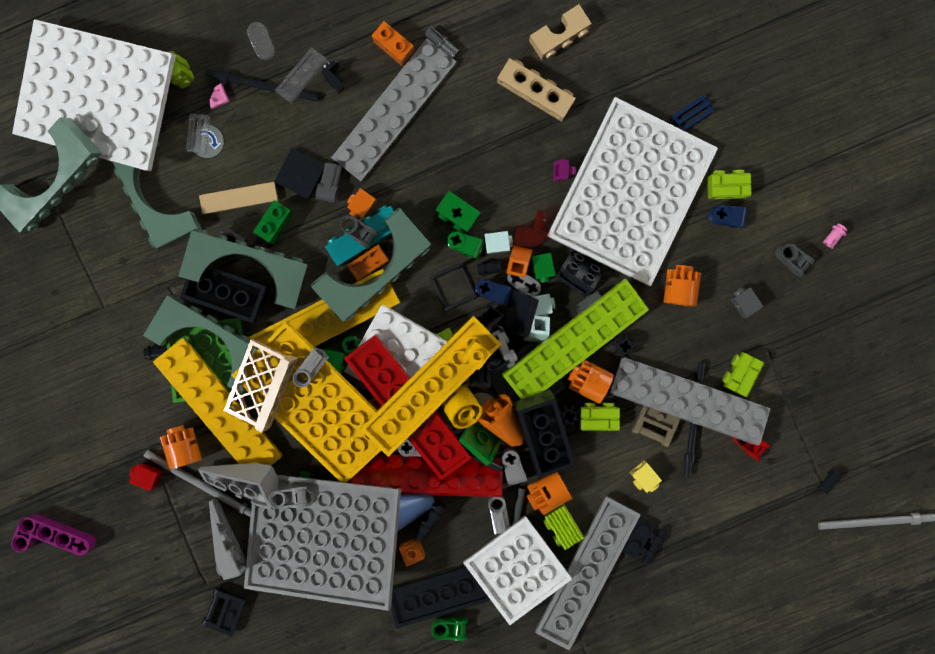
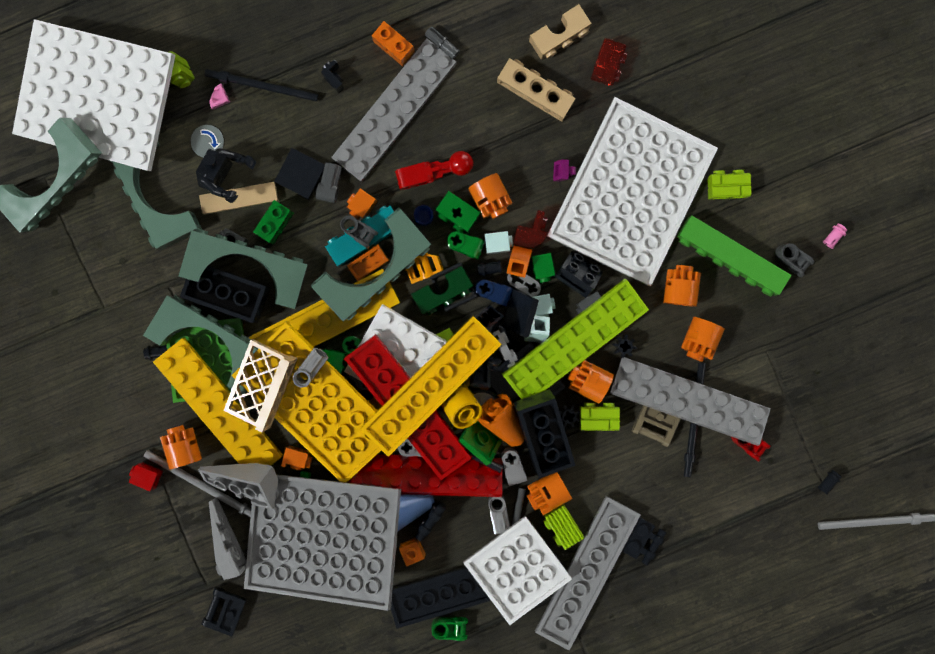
magenta beam [11,514,97,556] -> none
clear tile [186,113,210,154] -> none
clear tile [247,22,275,60] -> none
light grey piece [269,486,309,509] -> none
clear tile [275,47,327,103] -> none
yellow brick [462,339,491,370] -> none
light yellow brick [629,460,662,493] -> none
dark blue tile [671,94,715,131] -> none
dark blue piece [708,205,748,228] -> none
lime brick [722,352,764,397] -> none
dark grey brick [730,287,763,318] -> none
none -> black torso [196,148,256,203]
none -> orange brick [281,445,313,470]
none -> red beam [395,151,473,190]
none -> light orange piece [406,253,444,284]
none -> dark green arch [411,266,474,316]
none -> clear blue wheel [414,205,434,226]
none -> orange gear [468,173,513,219]
none -> clear red brick [591,38,628,86]
none -> bright green brick [676,216,791,297]
none -> orange gear [681,317,725,362]

